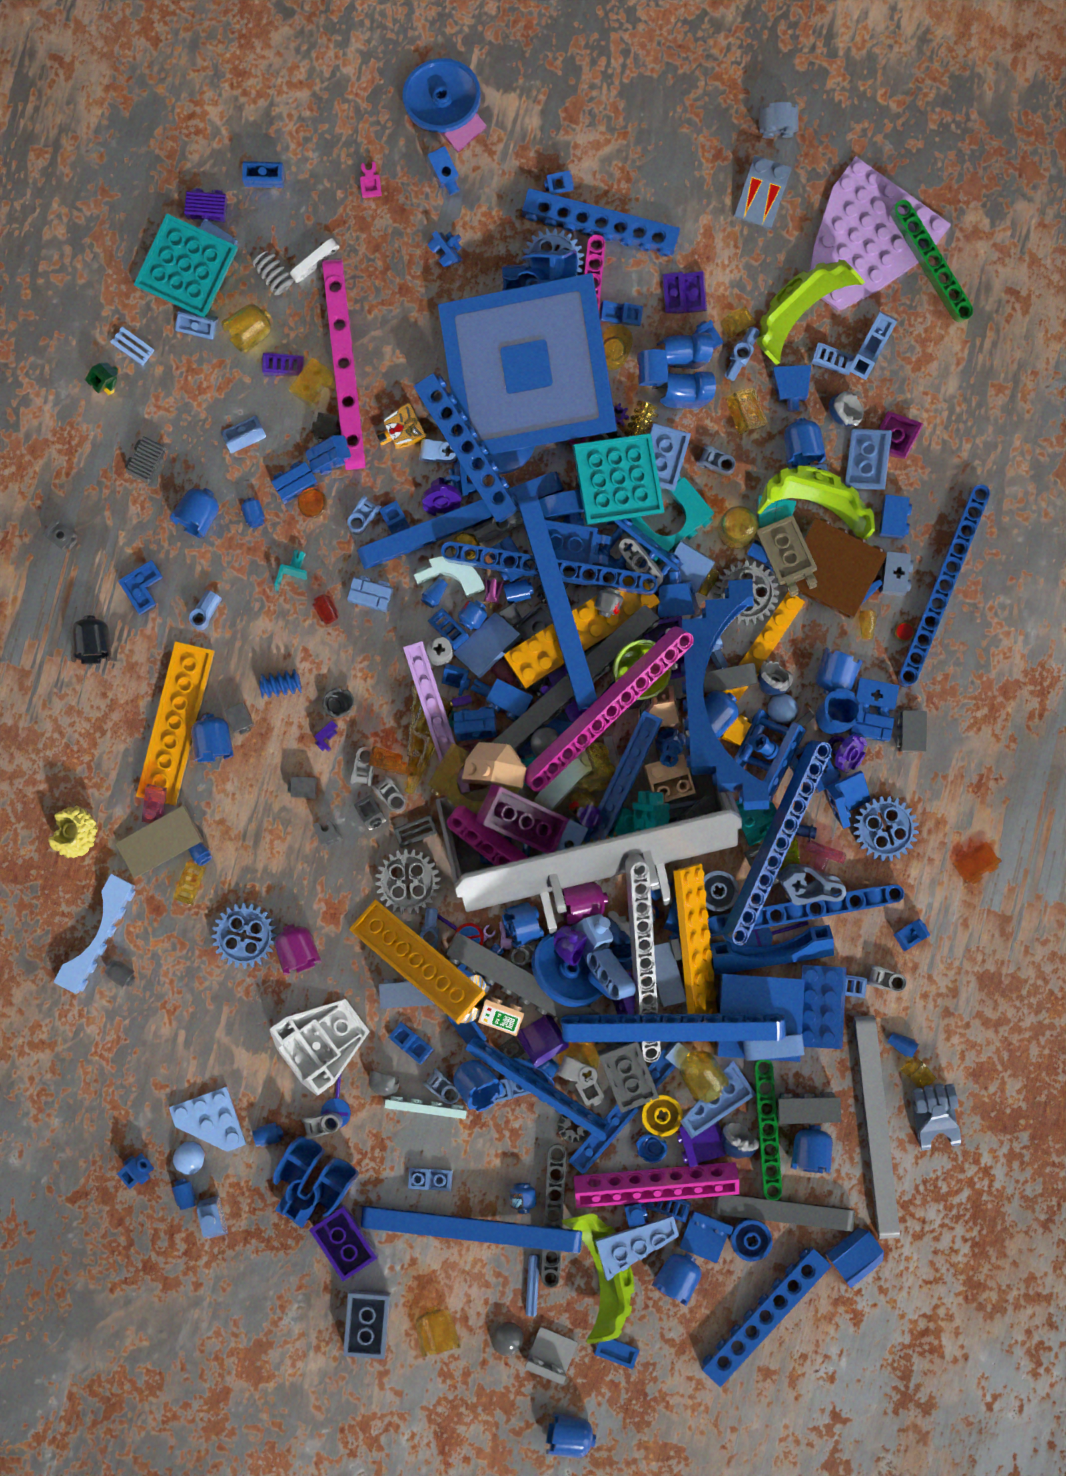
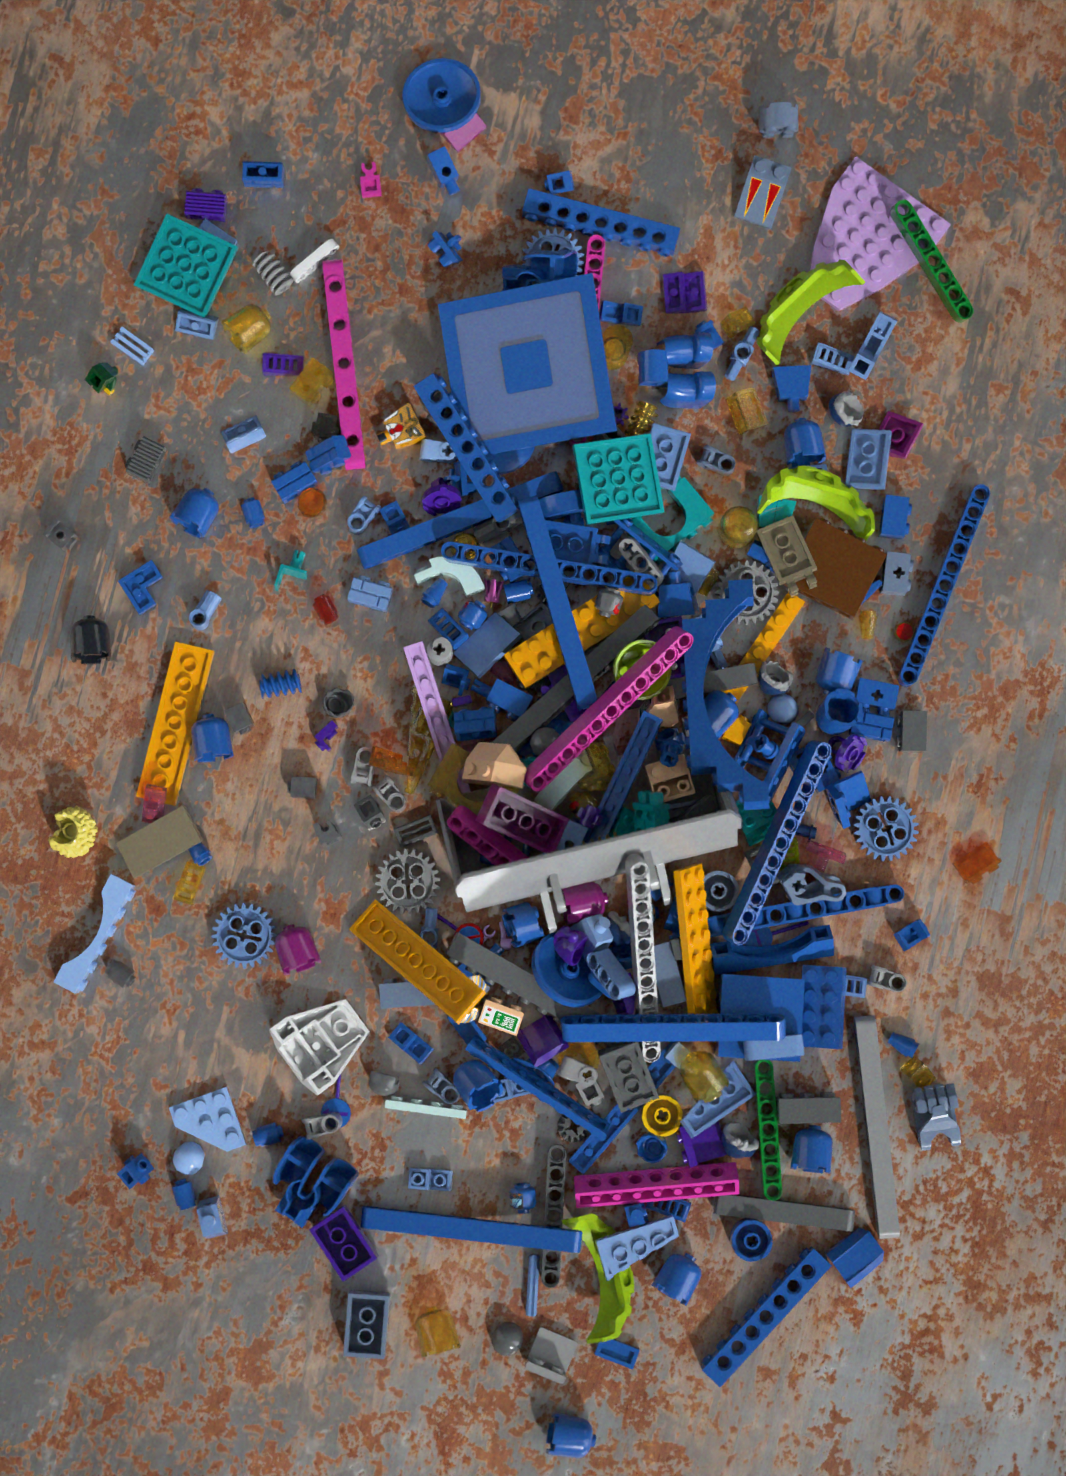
light grey piece [510,937,543,966] -> none
blue bracket [679,1210,733,1263] -> none

